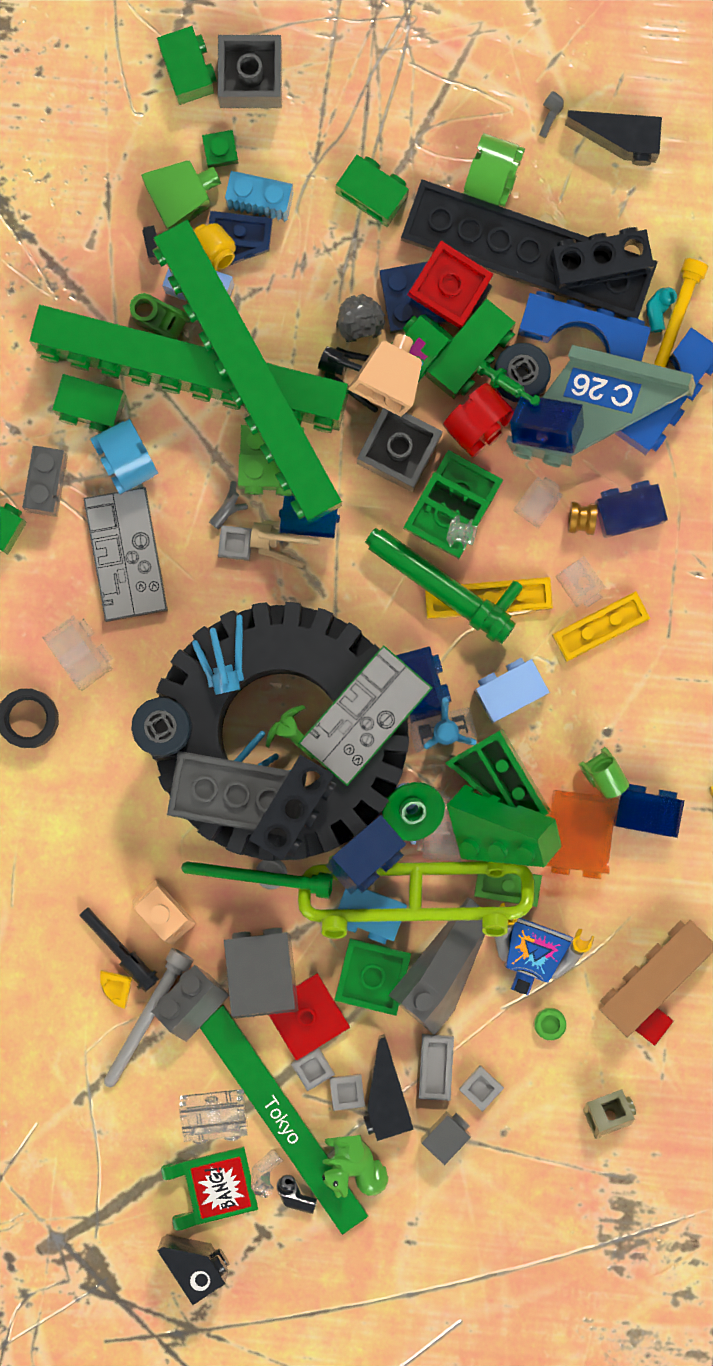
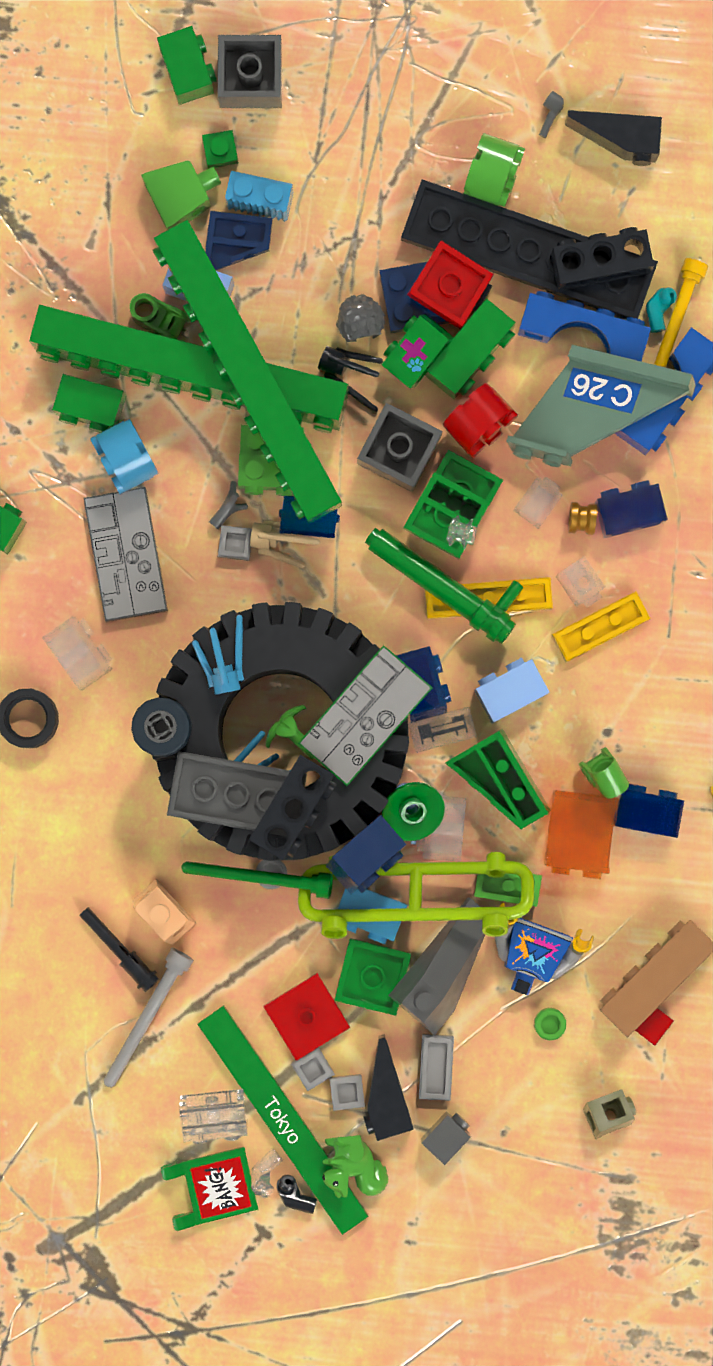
dark grey brick [22,446,68,517] -> none
yellow tile [100,970,132,1009] -> none
black tile [142,225,159,265] -> none
dark grey brick [151,965,229,1042] -> none
black slope [157,1234,230,1305] -> none
yellow head [194,223,236,271] -> none
dark grey brick [224,928,299,1019] -> none
green brick [336,155,409,227] -> none
light nougat torso [348,334,422,417] -> none
dark azure plant [424,697,477,749] -> none
green wedge [447,785,562,867] -> none
light grey tile [459,1065,504,1112] -> none
green piece [477,360,540,406] -> none
black wheel [494,343,551,403] -> none
clear blue brick [510,396,584,454] -> none

